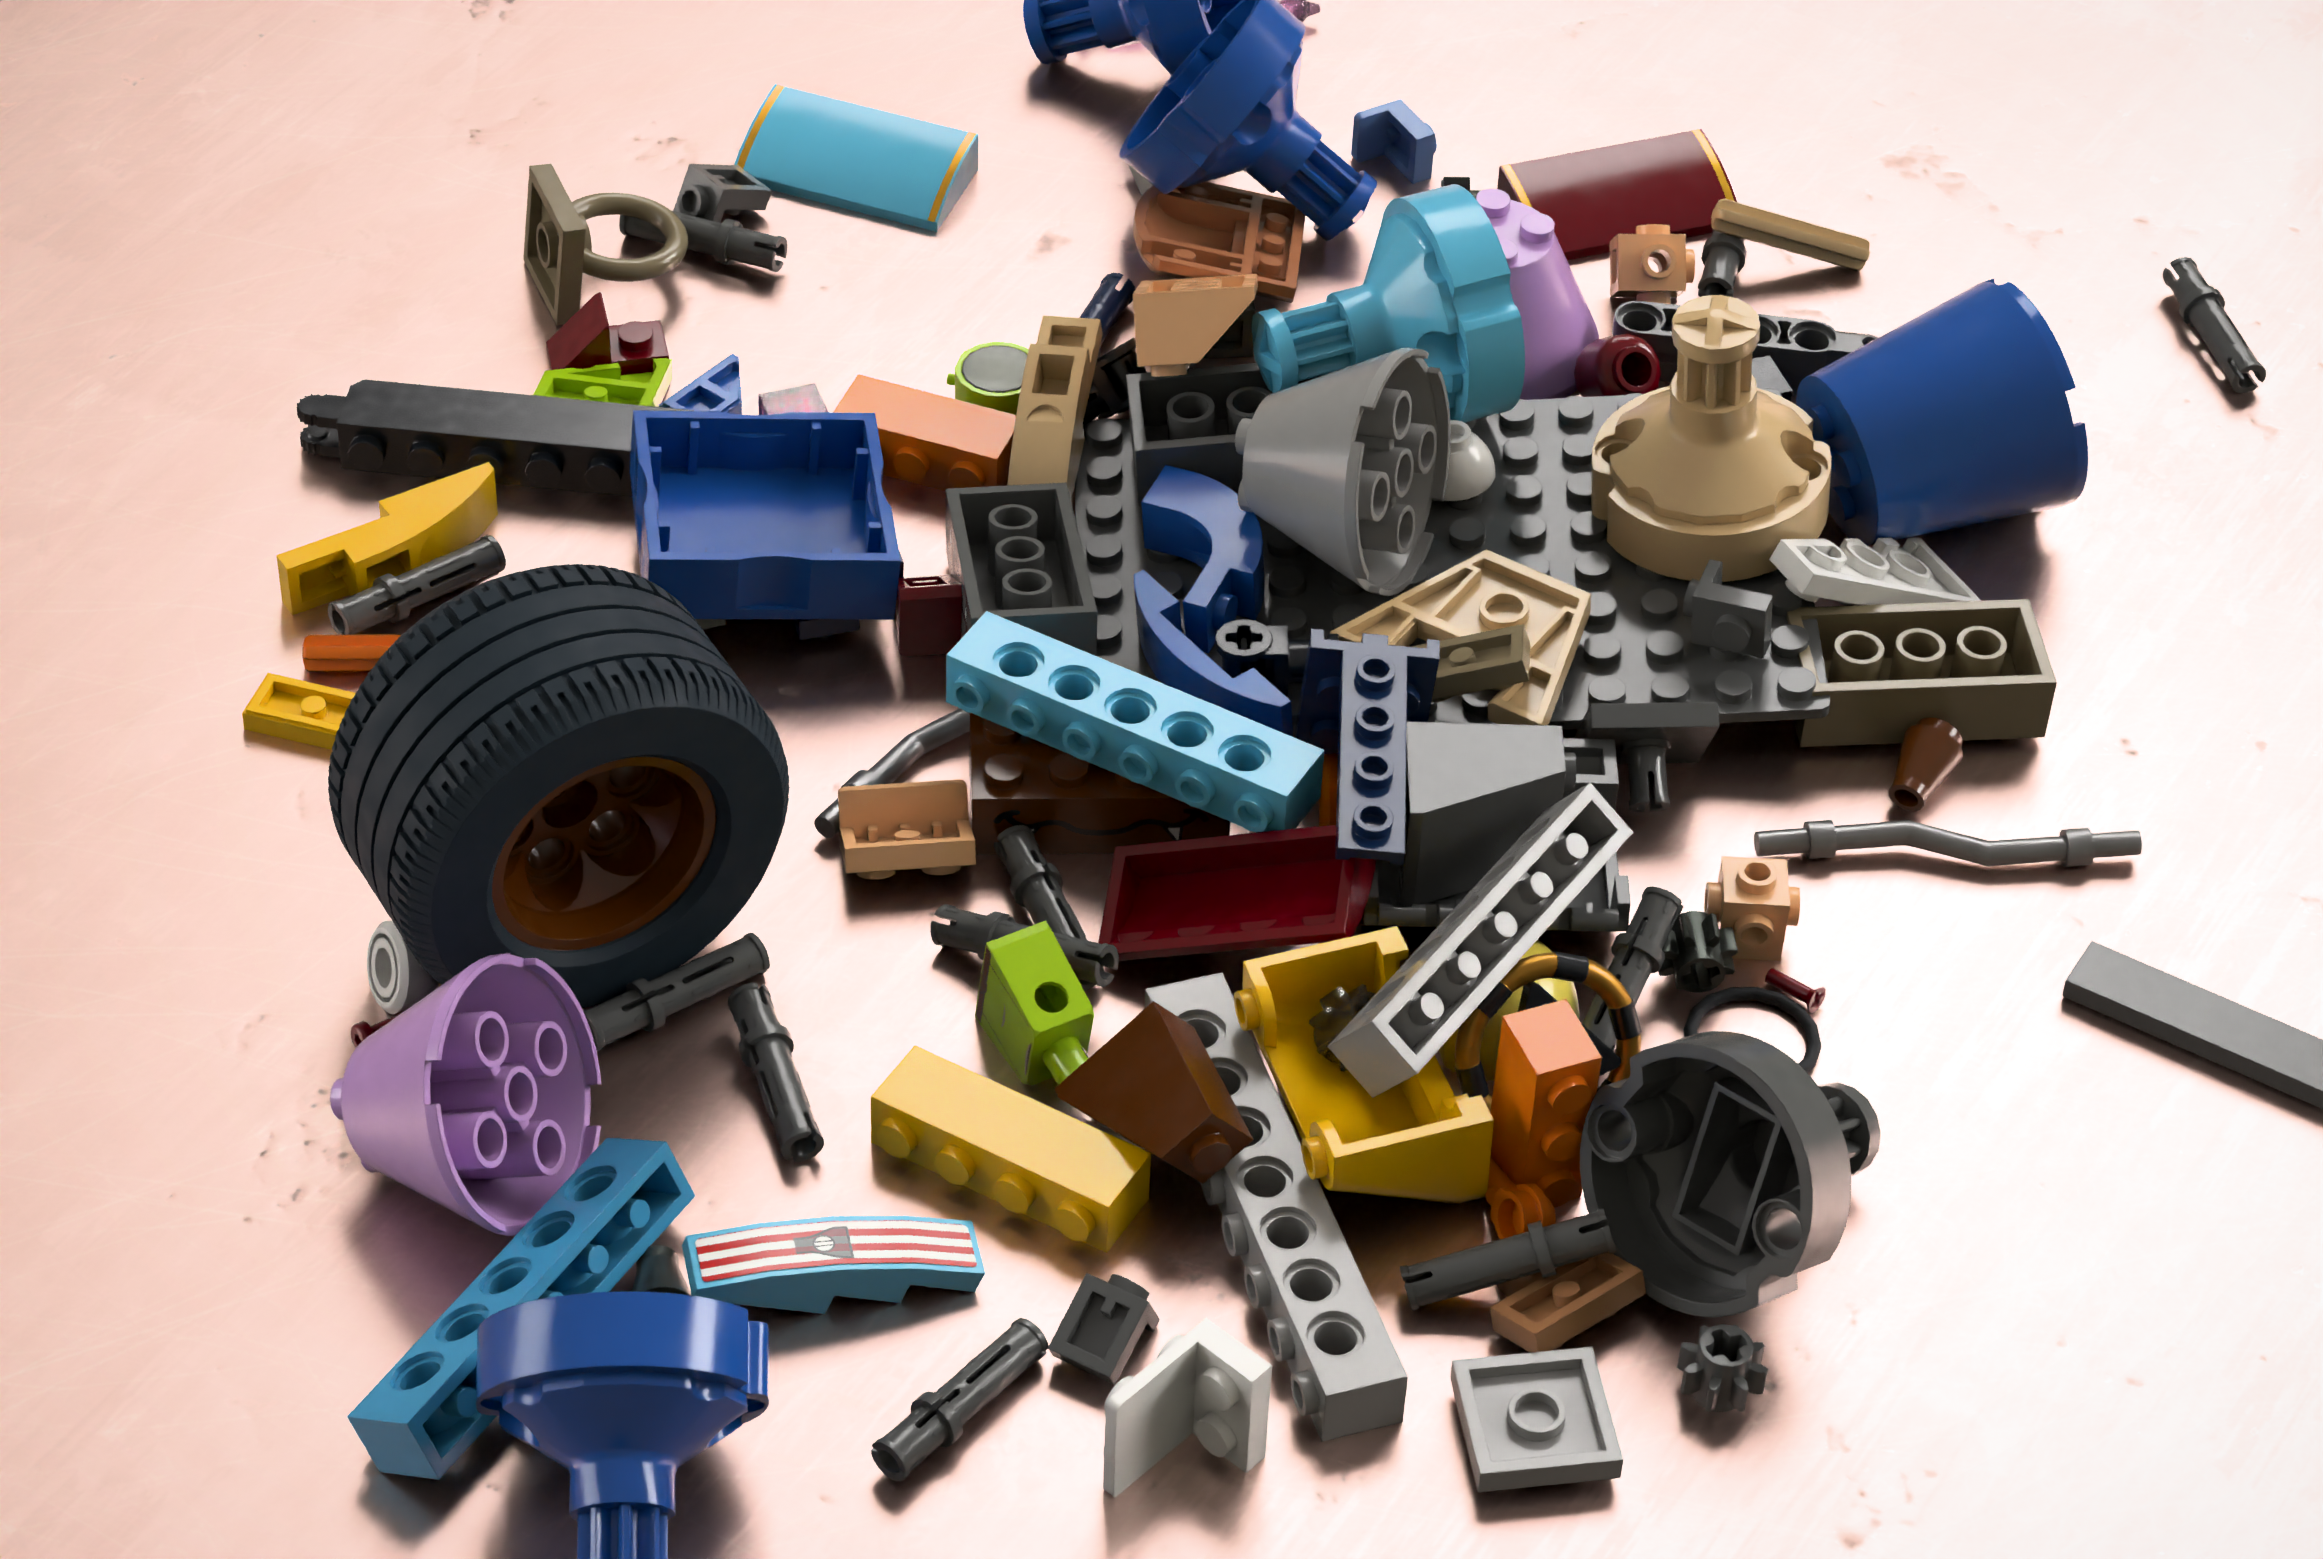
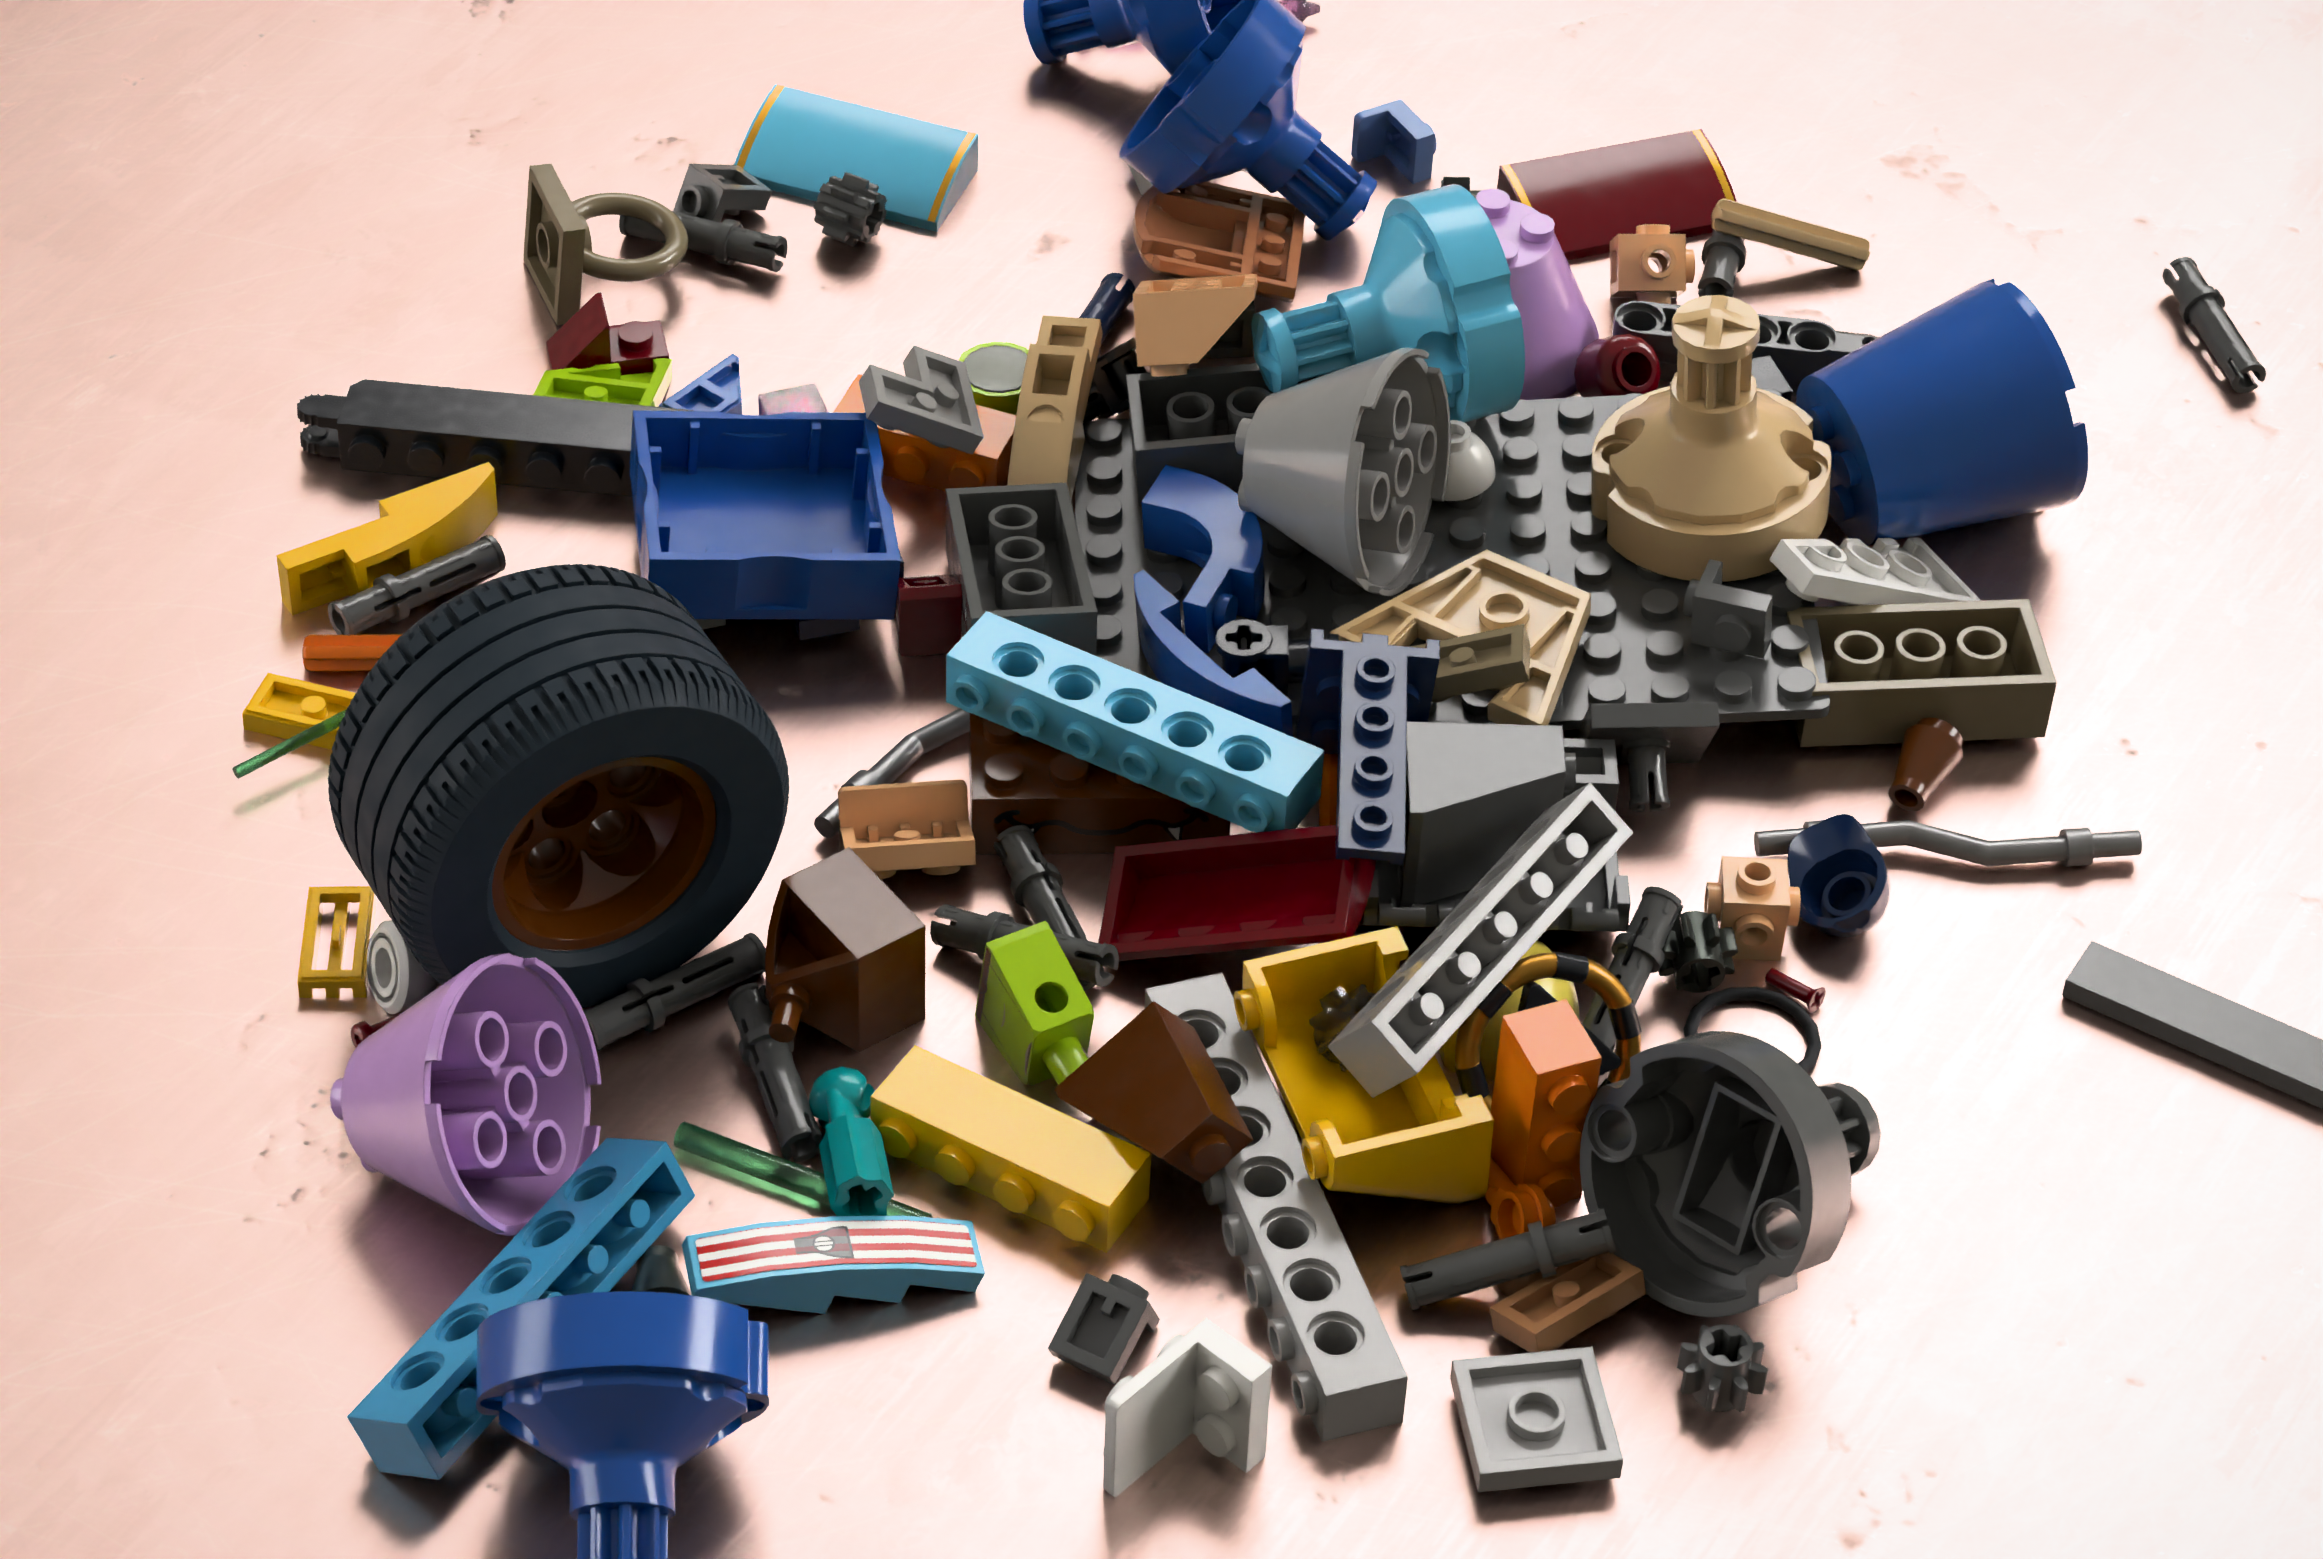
dark grey pin [871,1318,1048,1481] -> none
none -> clear green axle [232,709,347,779]
none -> yellow tile [297,886,377,998]
none -> clear green bar [674,1121,933,1218]
none -> reddish brown piece [765,847,926,1052]
none -> teal piece [809,1067,894,1216]
none -> dark grey gear [813,172,887,247]
none -> light grey plate [859,345,984,454]
none -> dark blue piece [1788,814,1891,937]

